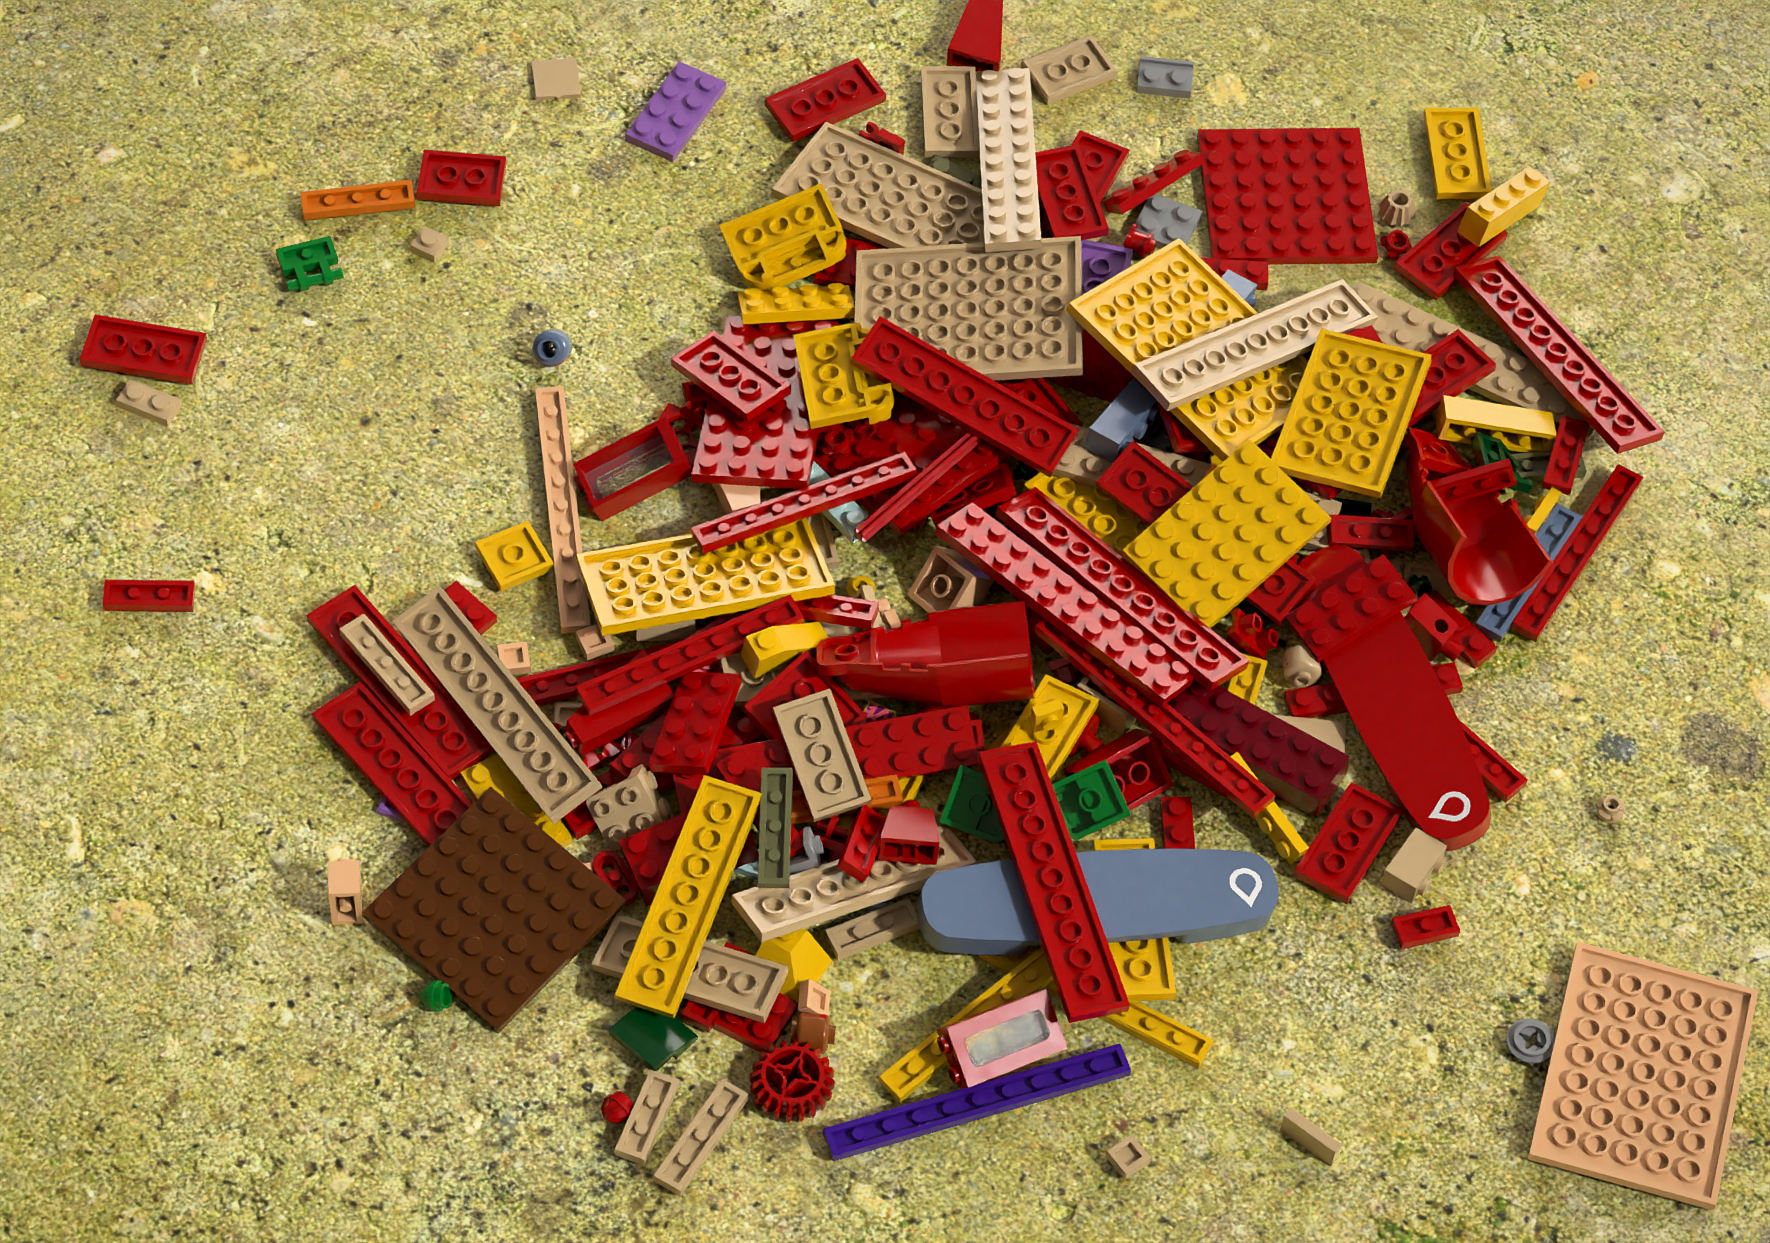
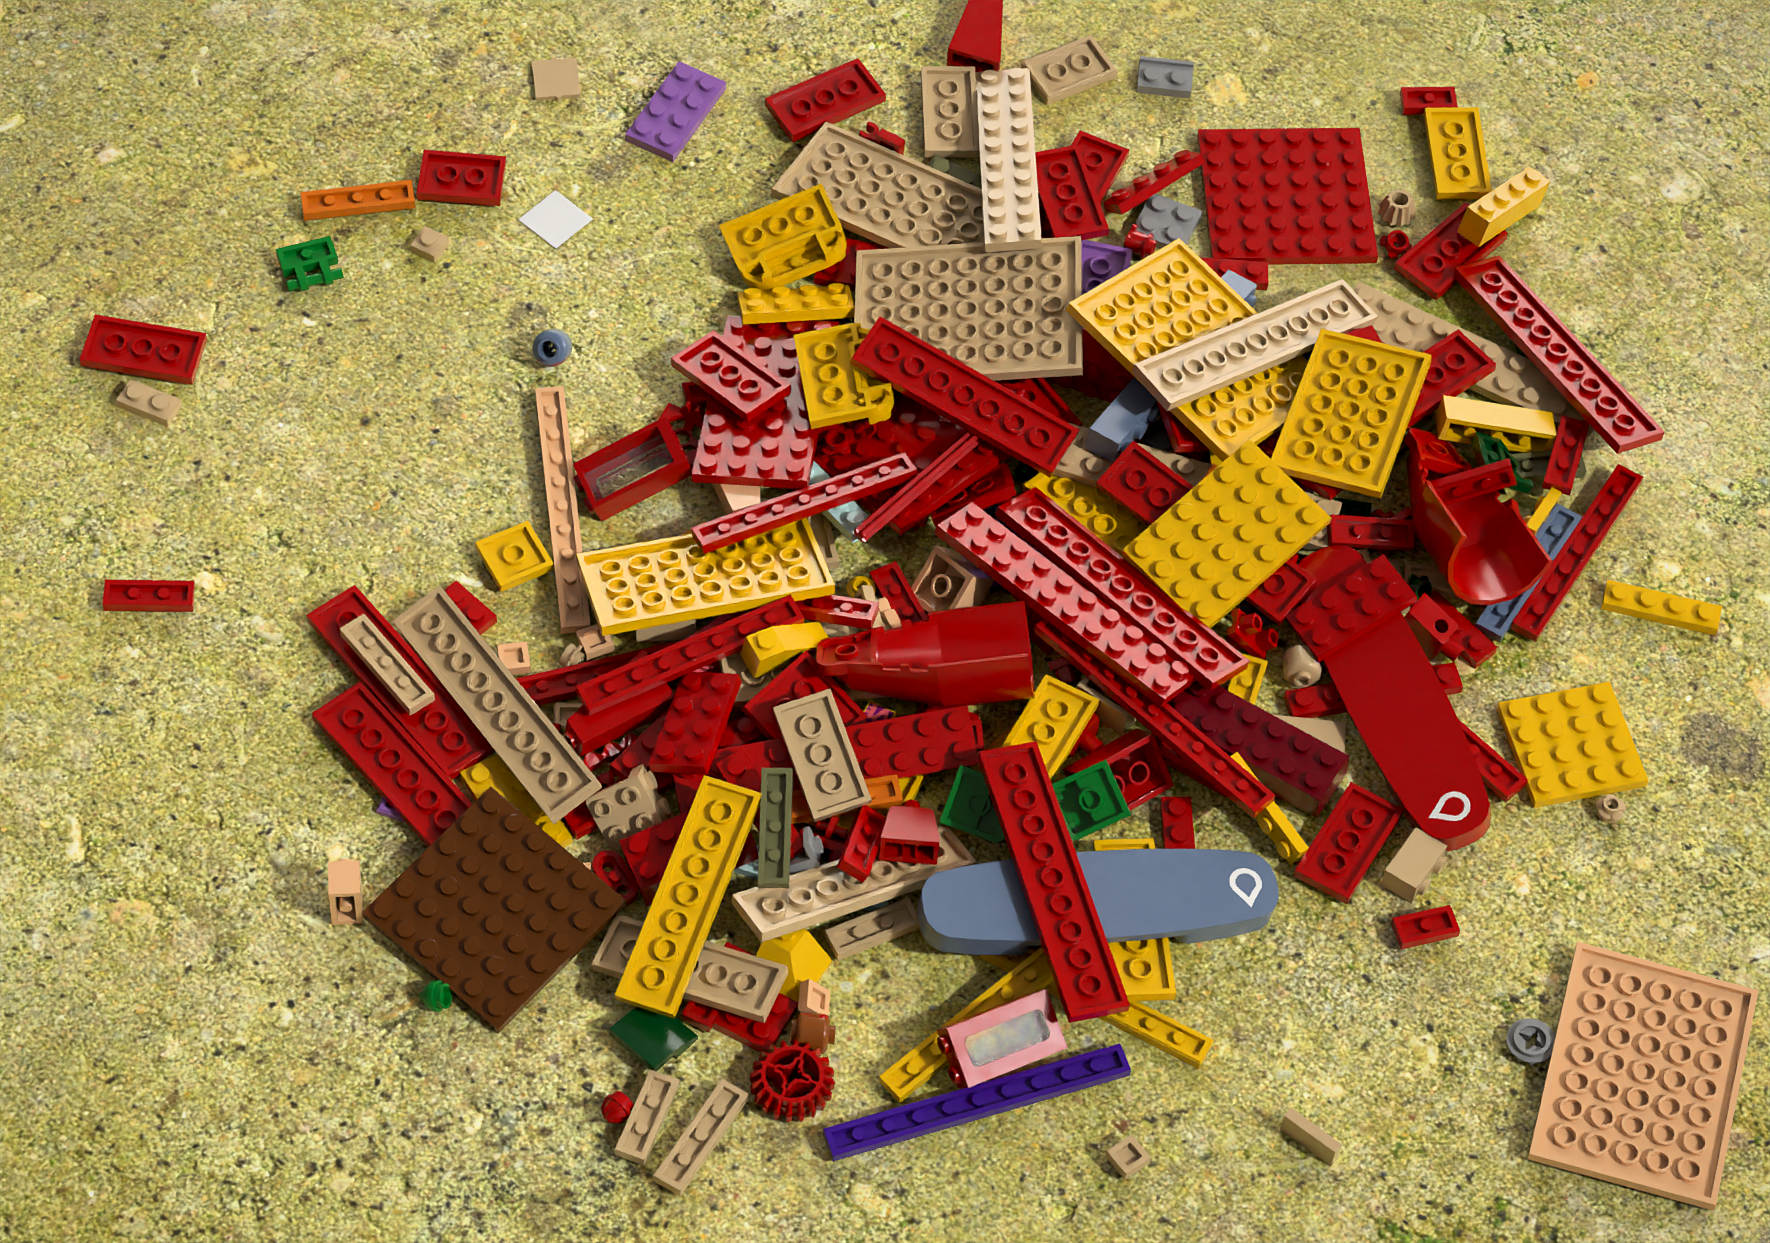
yellow plate [1030,699,1064,733] -> none
none -> white sticker [518,190,593,248]
none -> tan plate [559,643,585,667]
none -> red plate [869,561,928,624]
none -> red plate [1400,86,1458,115]
none -> yellow plate [1496,682,1649,808]
none -> yellow plate [1601,579,1722,636]

